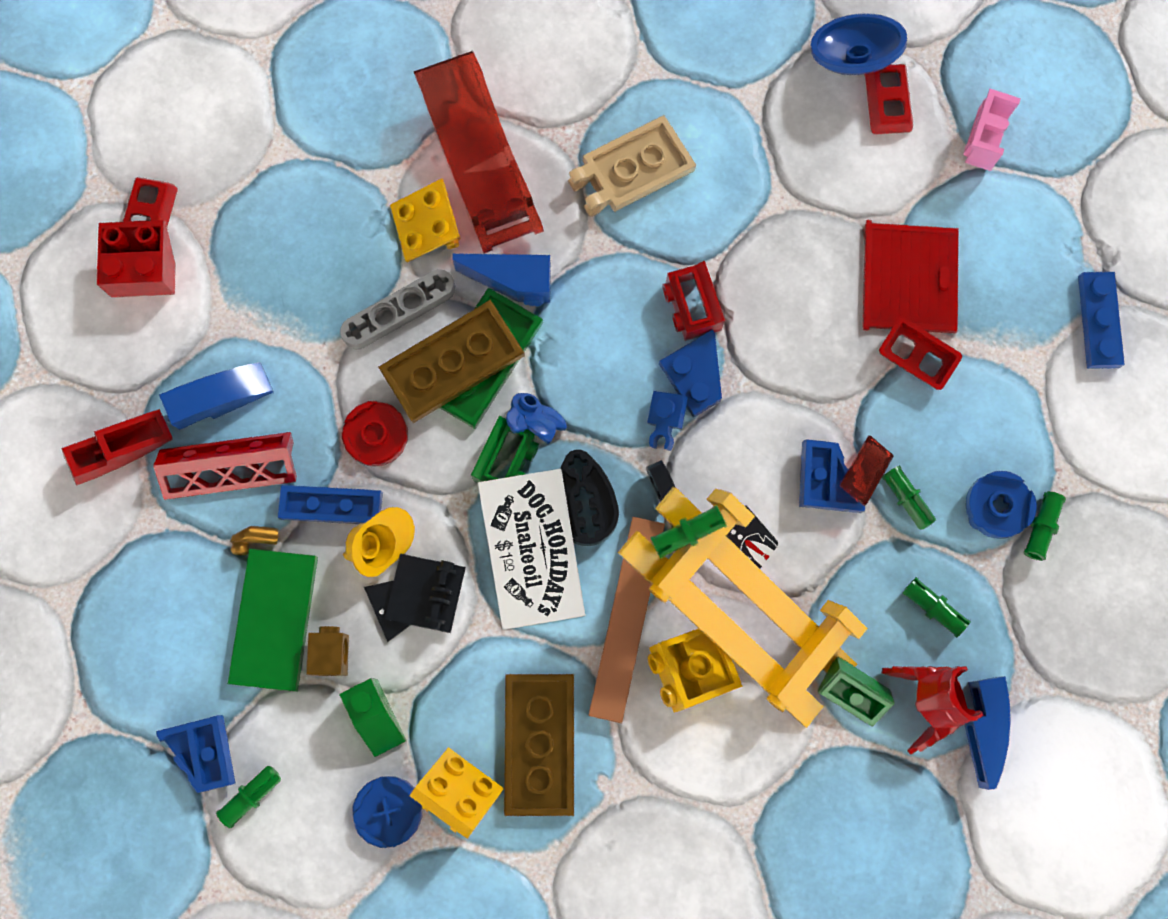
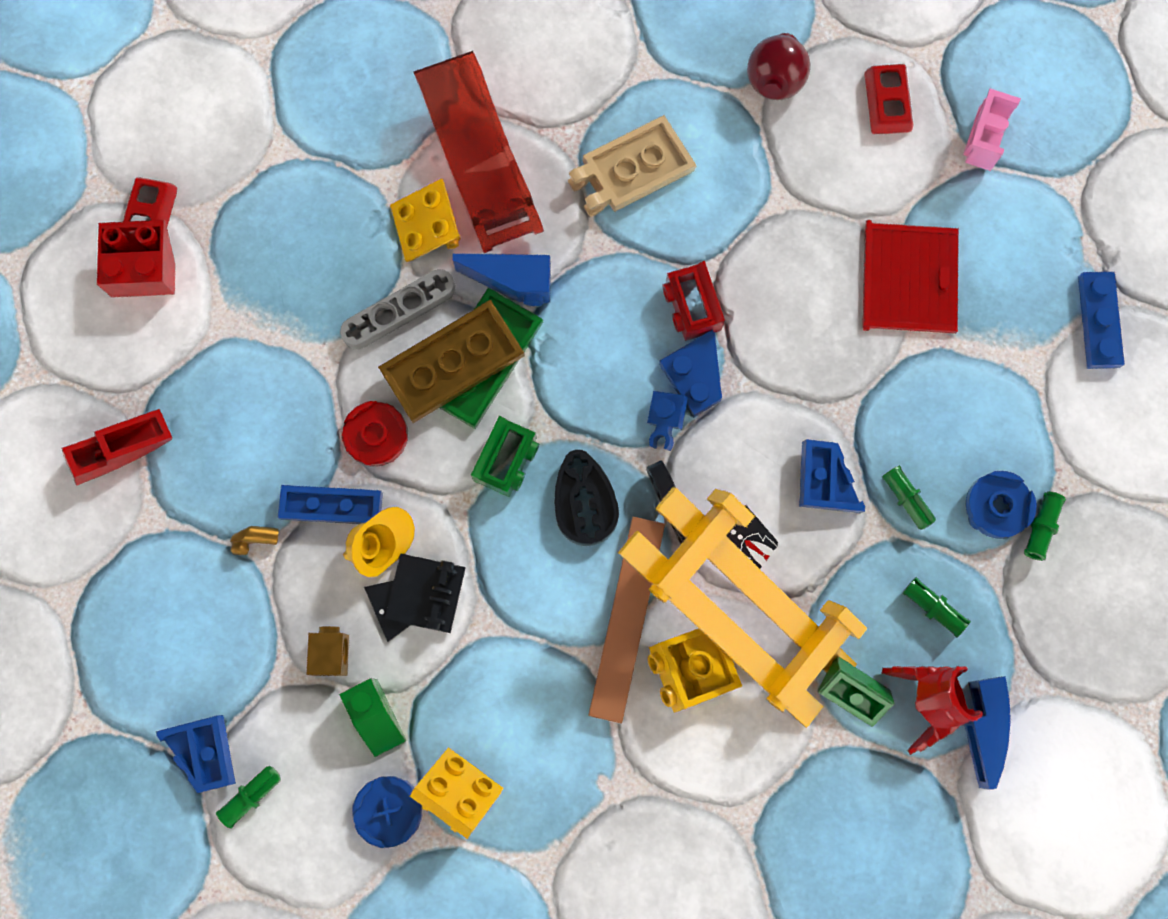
fence [153,432,297,500] -> none
blue slope [159,362,274,430] -> none
green tile [228,549,318,692] -> none
white sticker [478,469,586,630] -> none
pearl gold tile [504,674,574,816] -> none
blue plate [506,393,567,444] -> none
green pin [650,505,727,559] -> none
blue dish [811,14,907,75] -> none
clear red tile [839,435,894,506] -> none
red piece [879,317,962,390] -> none
none -> dark red brick [747,33,810,100]

